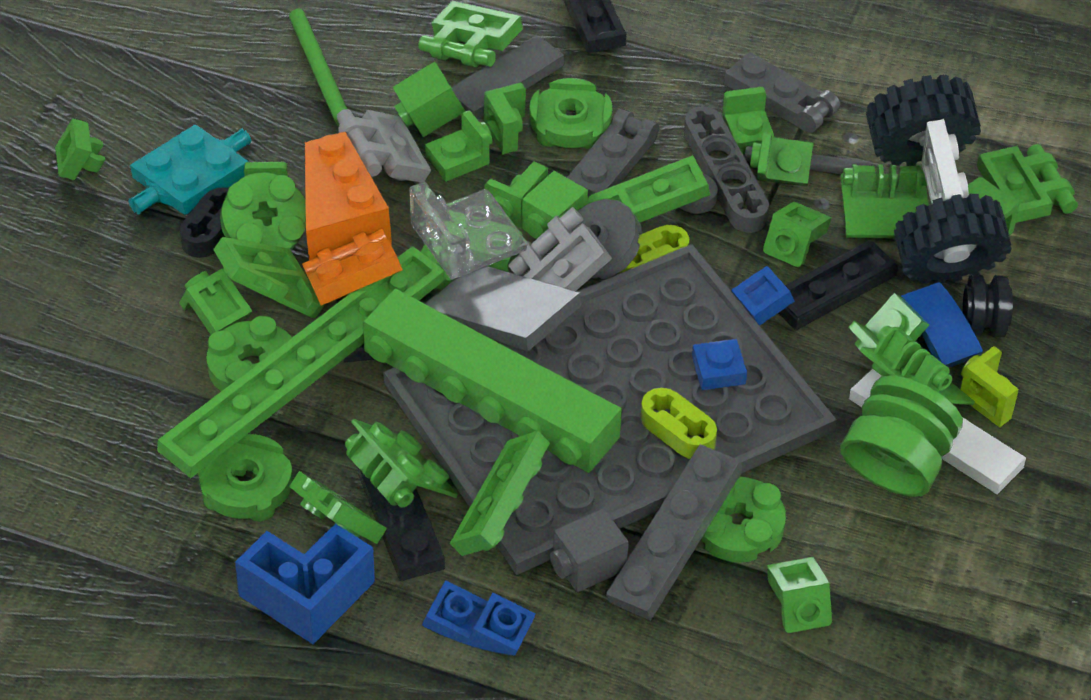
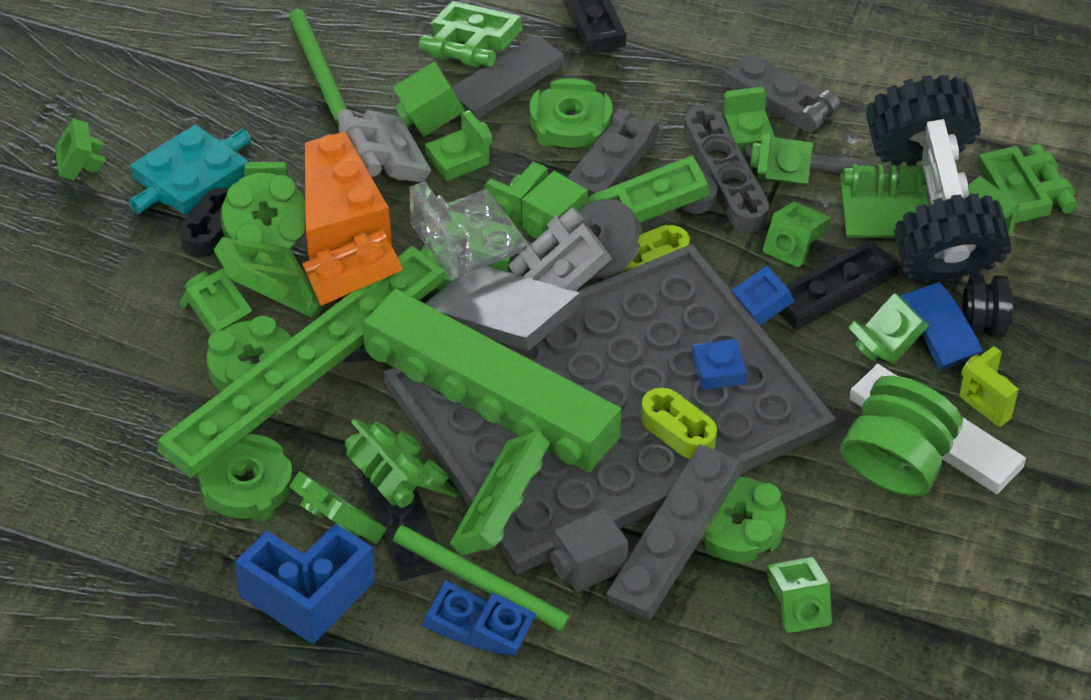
bright green bracket [484,83,526,154] -> none
bright green hinge [860,325,975,405] -> none
none -> bright green bar [393,525,571,632]

